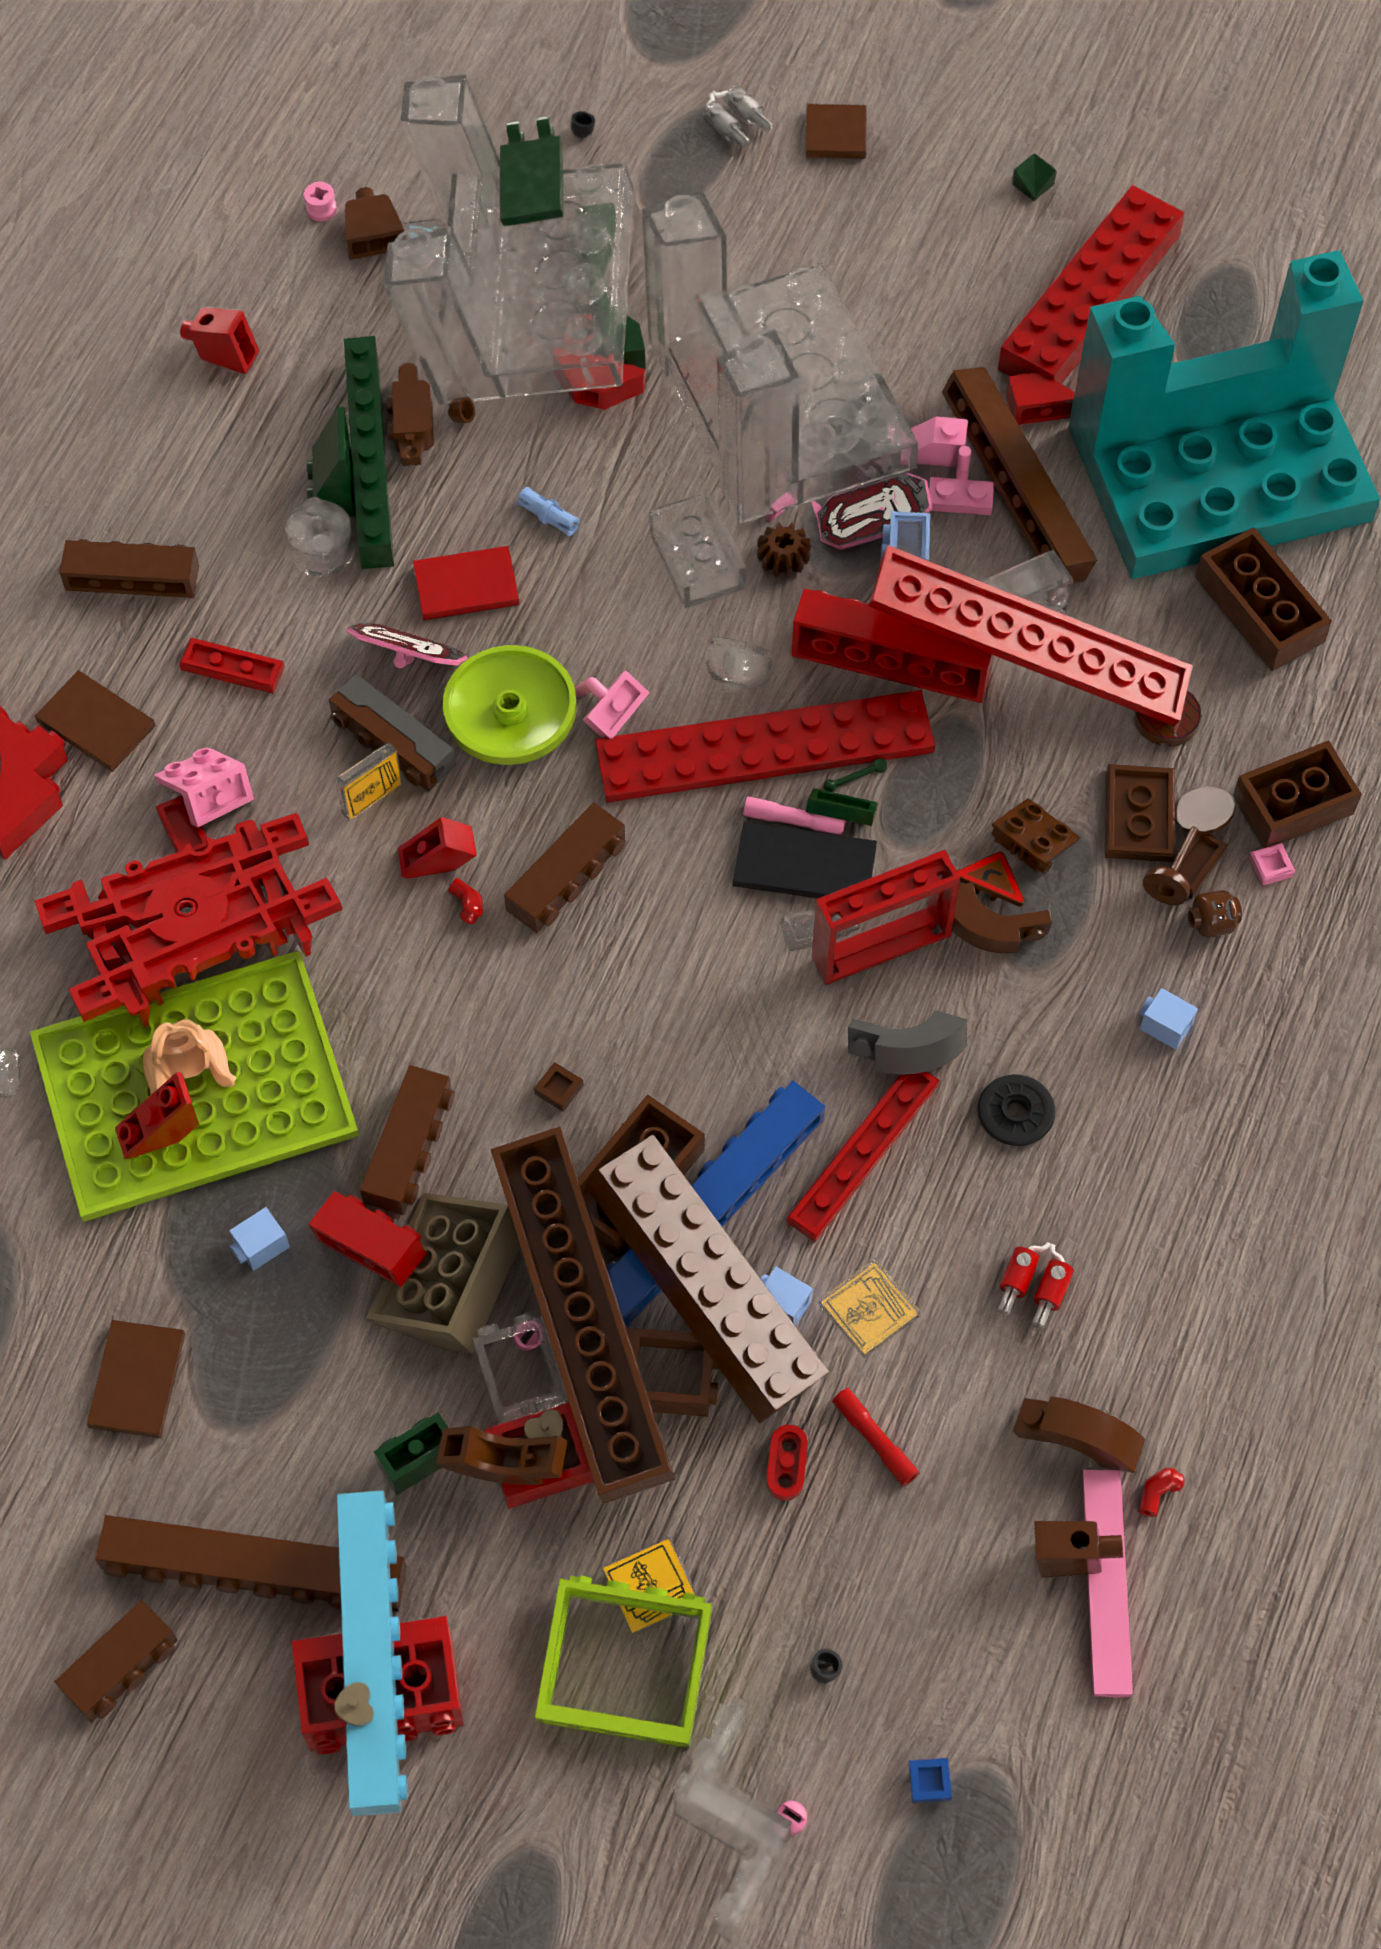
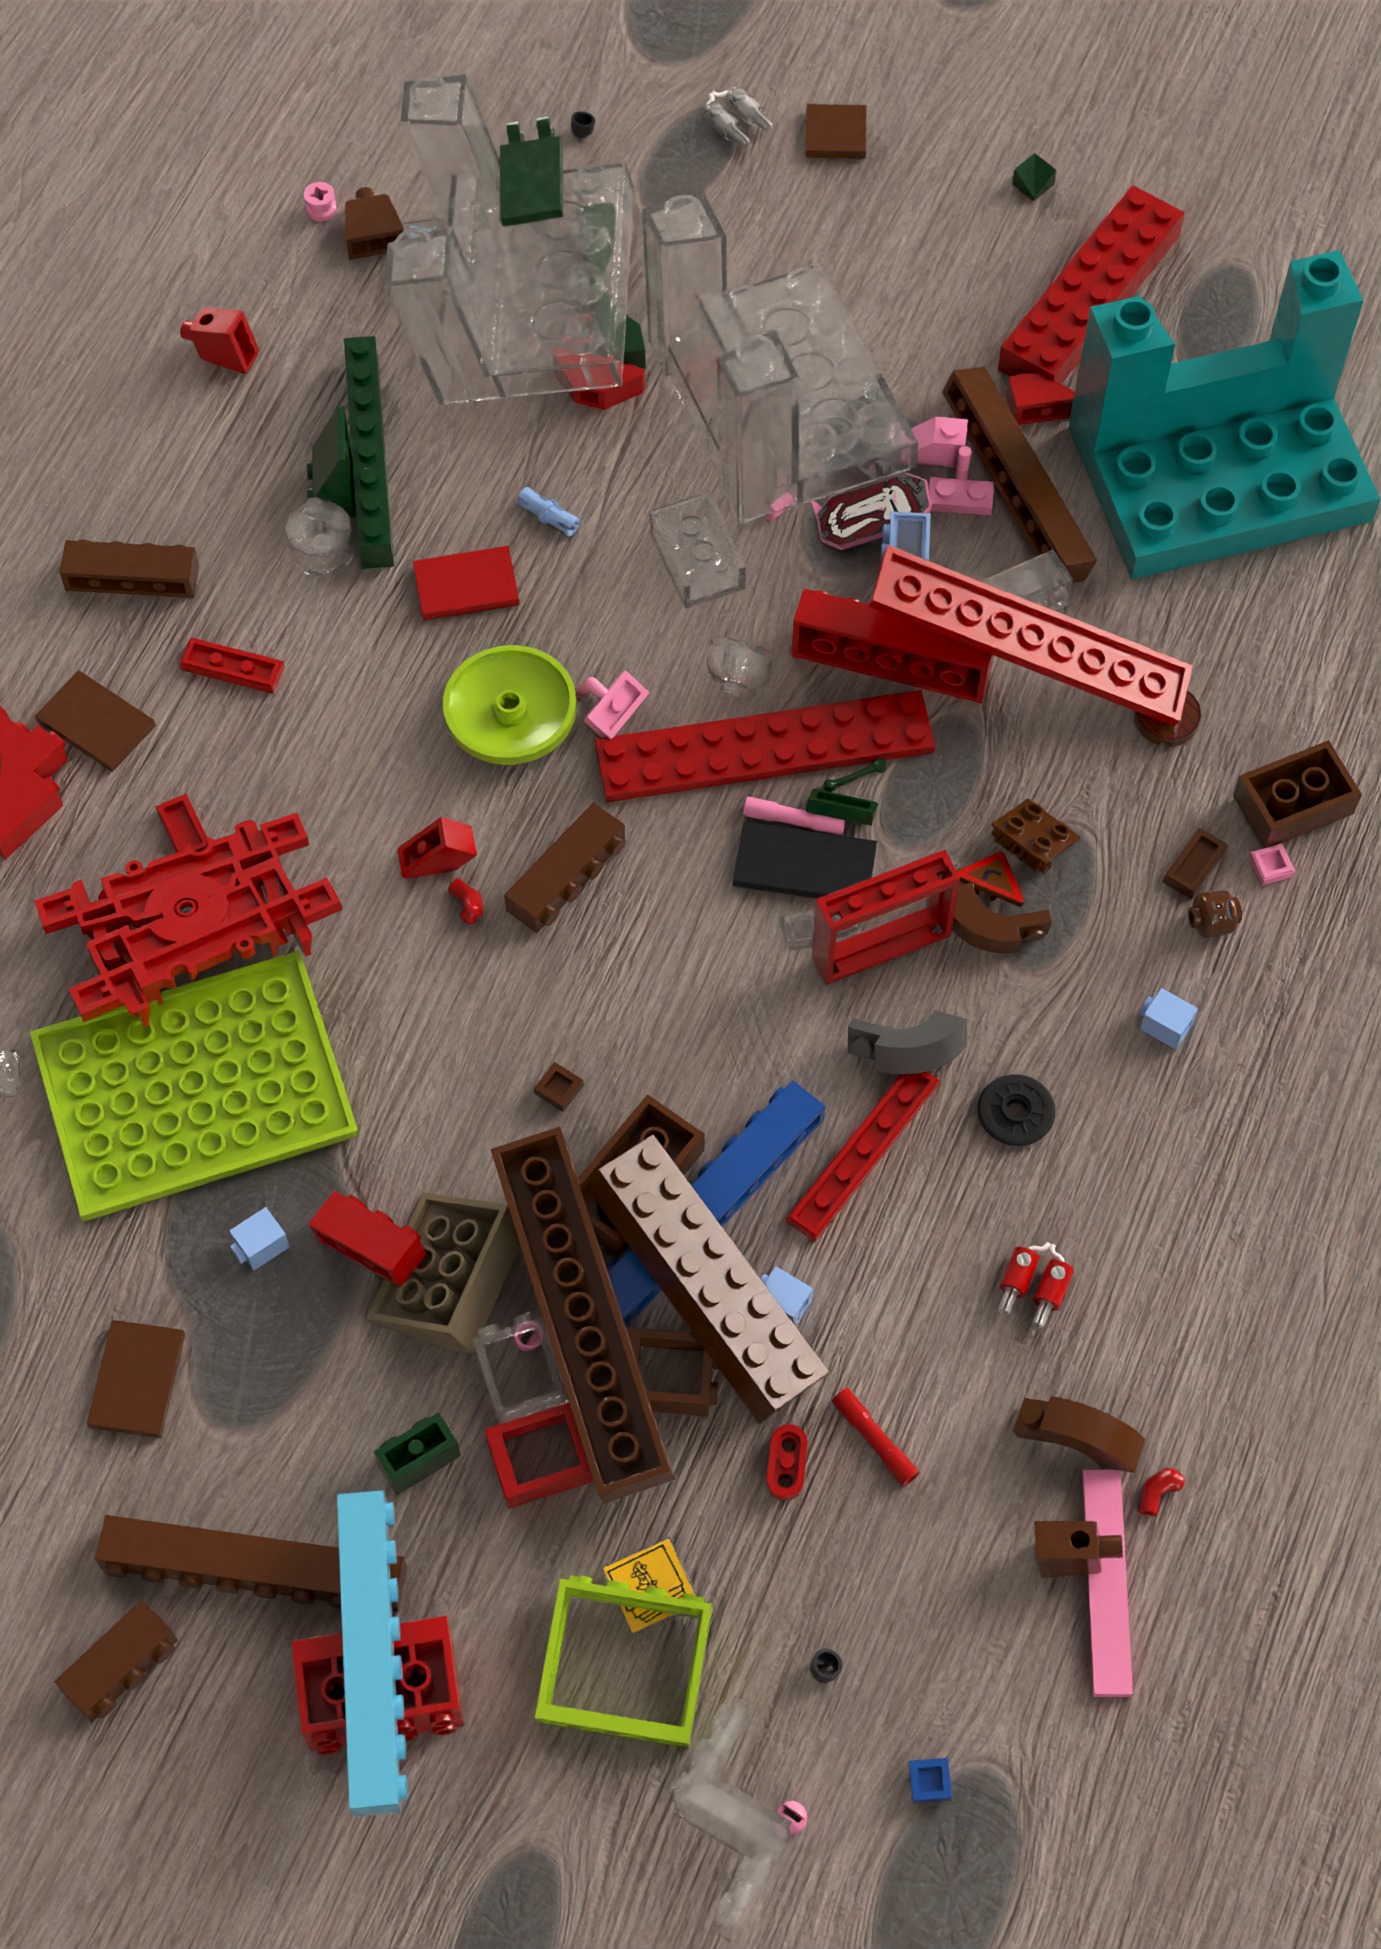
red slope [115,1072,199,1159] -> none
light nougat hair [143,1020,236,1094] -> none
bright pink bracket [155,748,254,827] -> none
piece [329,674,456,792] -> none
dark tan piece [334,1682,374,1726] -> none
tile [335,742,402,821] -> none
shield [346,622,468,668] -> none
reddish brown brick [360,1065,455,1216] -> none
reddish brown hinge [387,362,434,466] -> none
reddish brown arch [436,1426,567,1485] -> none
reddish brown hinge [448,397,475,423] -> none
dark tan piece [524,1410,563,1438] -> none
reddish brown gear [757,522,811,578] -> none
clear tile [818,1258,921,1358] -> none
reddish brown tile [1105,764,1175,862] -> none
piece [1143,786,1236,905] -> none
reddish brown brick [1195,527,1332,671] -> none

